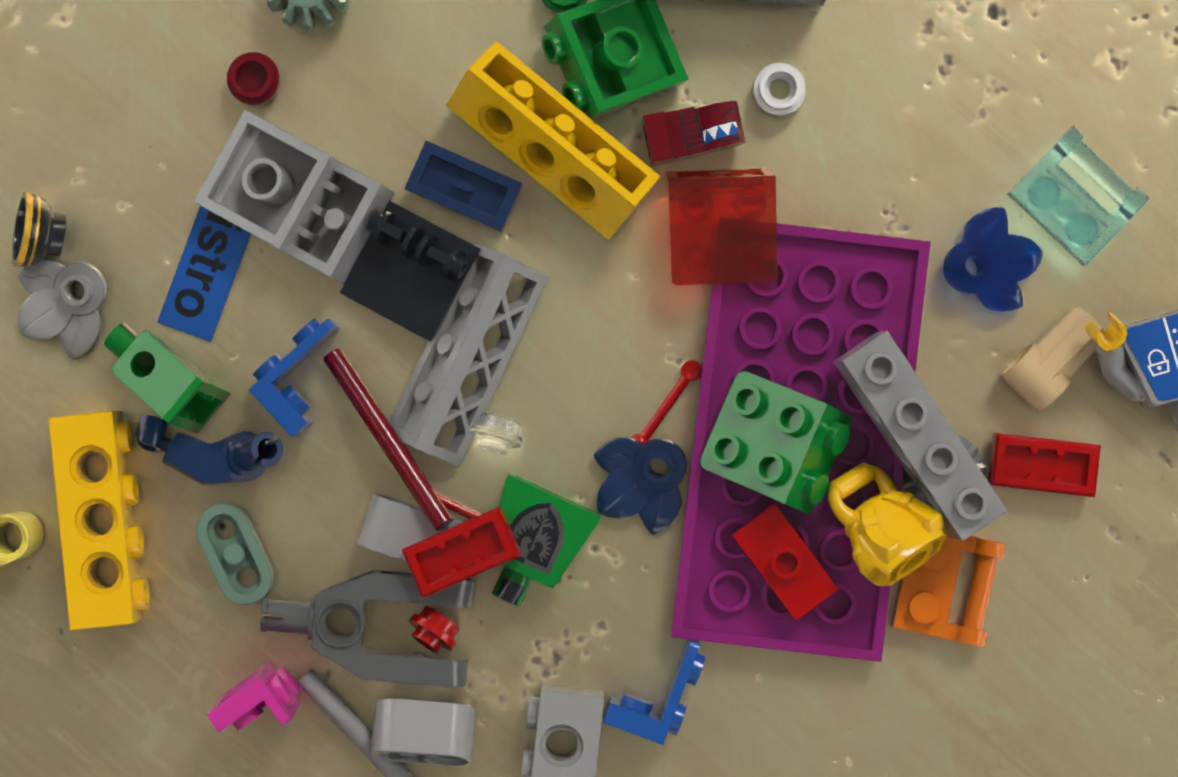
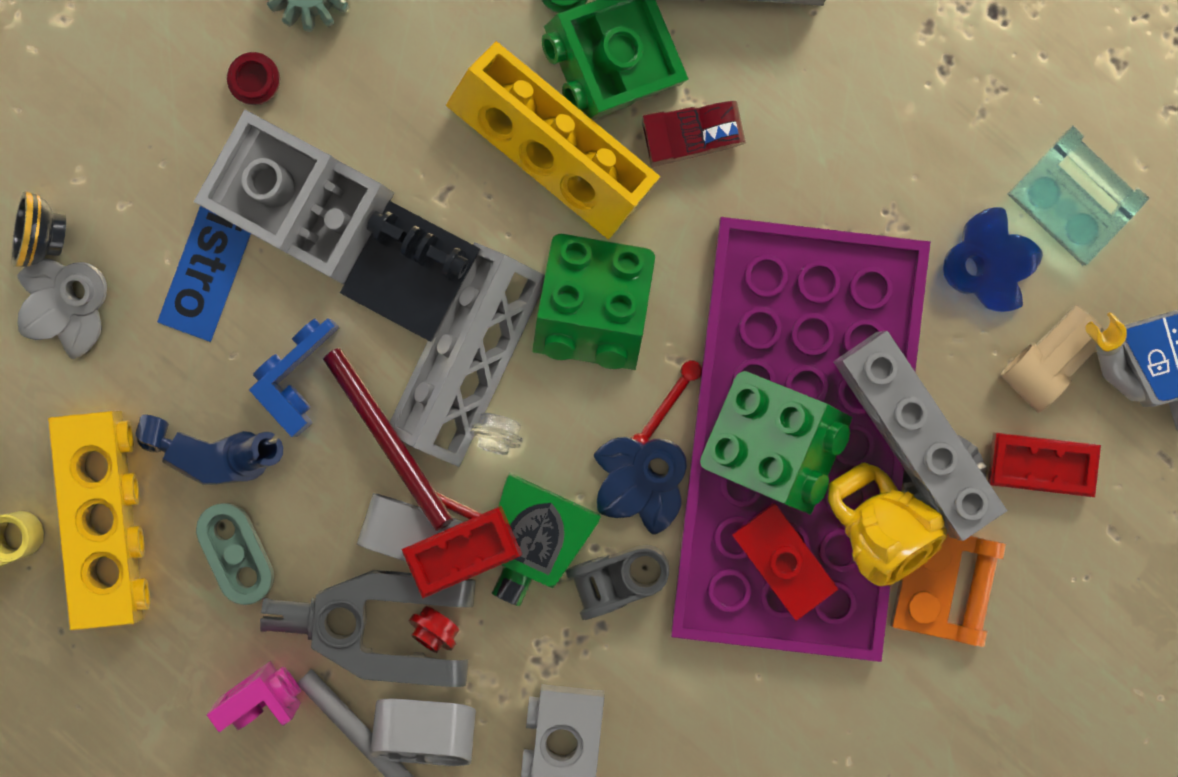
green torso [104,322,231,433] -> none
dark blue plate [404,141,523,233] -> none
blue bracket [603,639,705,745] -> none
clear red bracket [666,167,778,285] -> none
white plate [753,63,806,116] -> none
none -> green bracket [532,234,655,370]
none -> dark grey piece [565,544,670,620]

